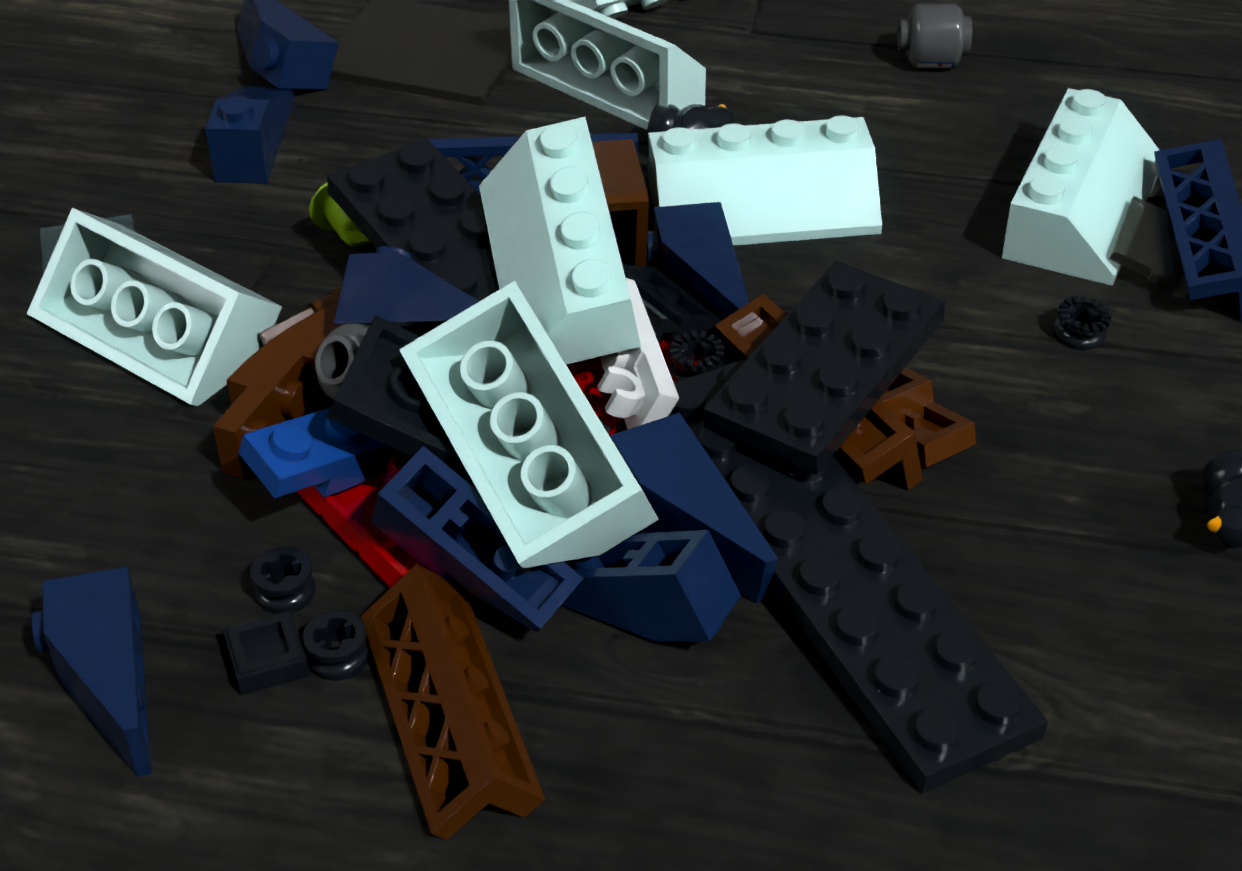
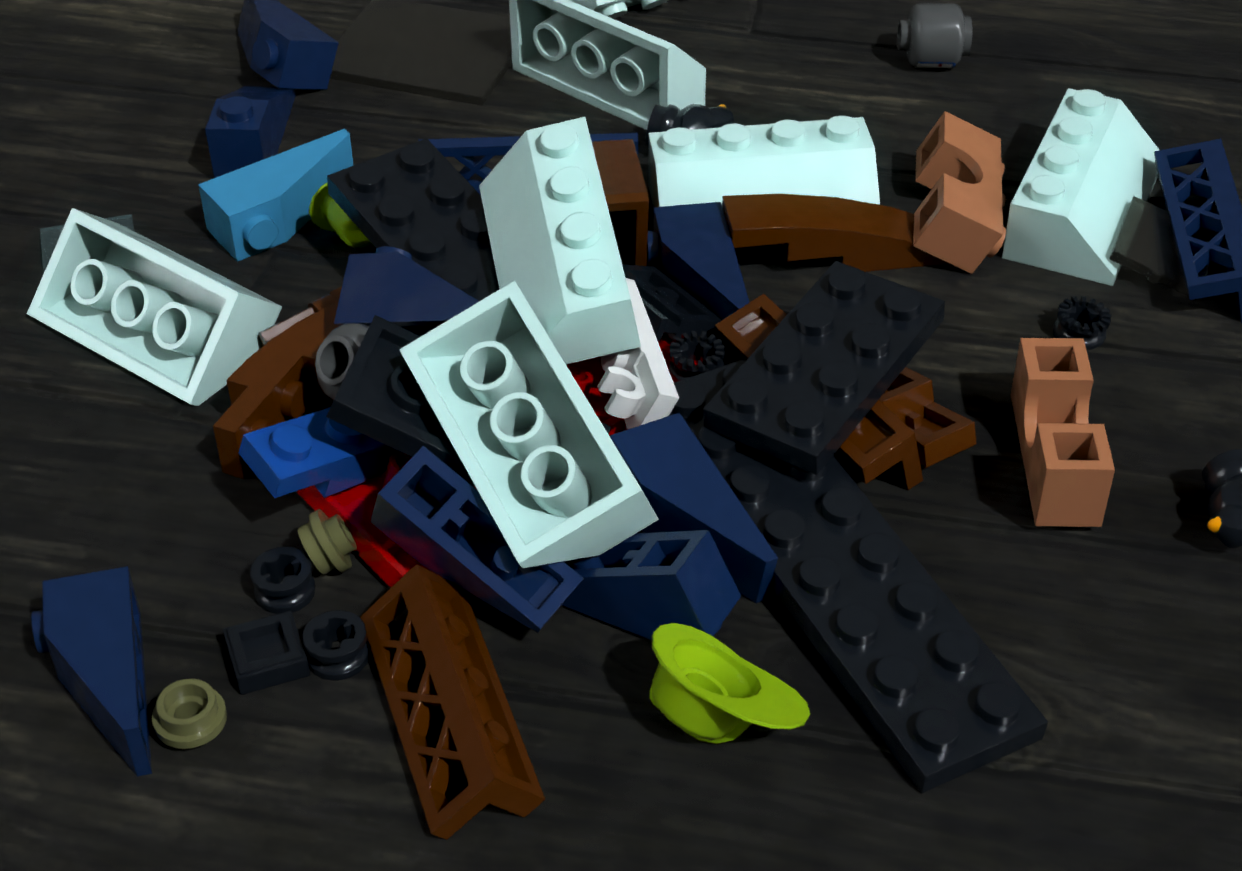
none -> olive plate [152,679,227,749]
none -> dark azure slope [198,129,354,262]
none -> olive plate [298,509,357,575]
none -> lime piece [650,623,810,744]
none -> reddish brown slope [722,193,950,272]
none -> nougat arch [913,111,1006,274]
none -> nougat arch [1011,338,1115,527]

